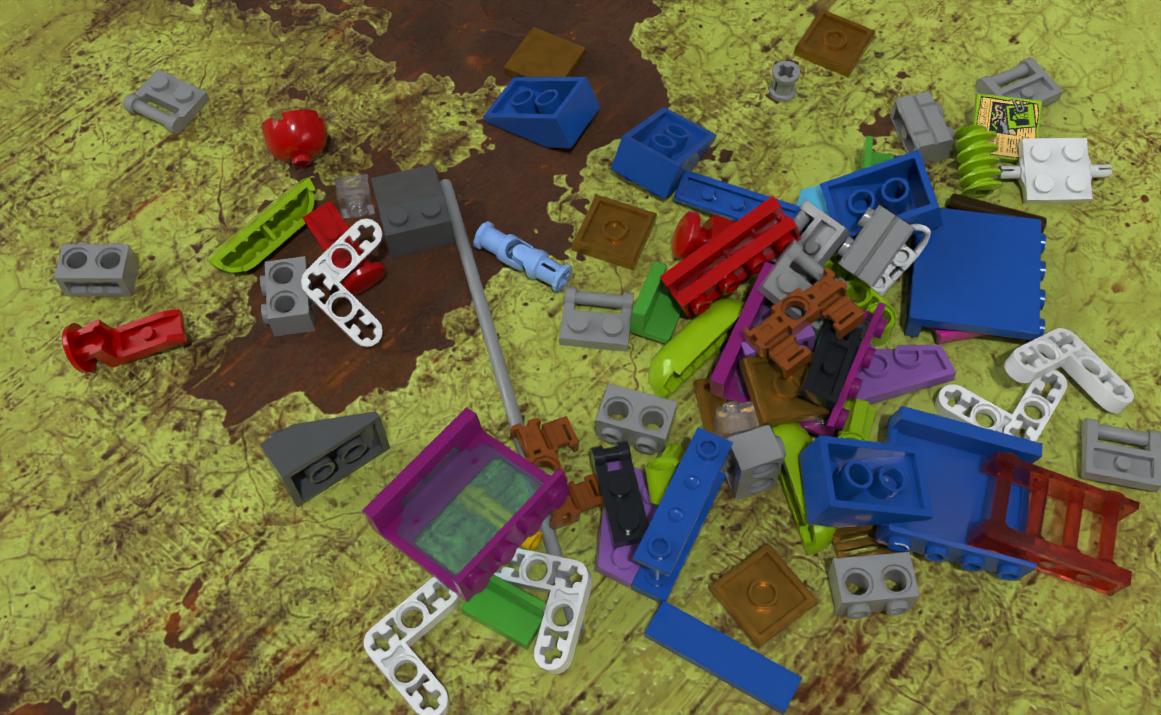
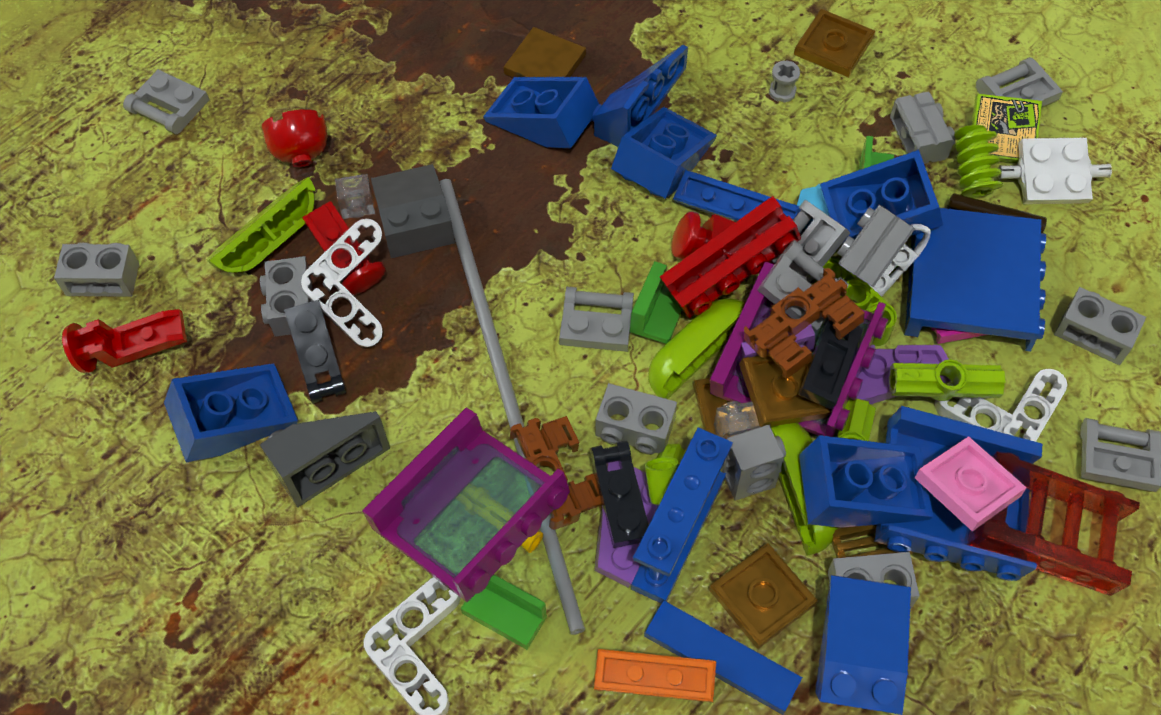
light blue piece [473,221,572,293] -> none
white beam [494,548,593,674] -> none
pearl gold tile [572,194,657,271] -> none
white beam [1004,328,1134,414] -> none
none -> blue slope [164,363,298,462]
none -> black plate [284,300,347,404]
none -> blue wedge [592,45,688,147]
none -> orange tile [594,649,717,703]
none -> blue slope [815,575,911,715]
none -> lime piece [888,359,1006,401]
none -> bright pink plate [915,436,1027,531]
none -> light grey brick [1054,287,1146,365]

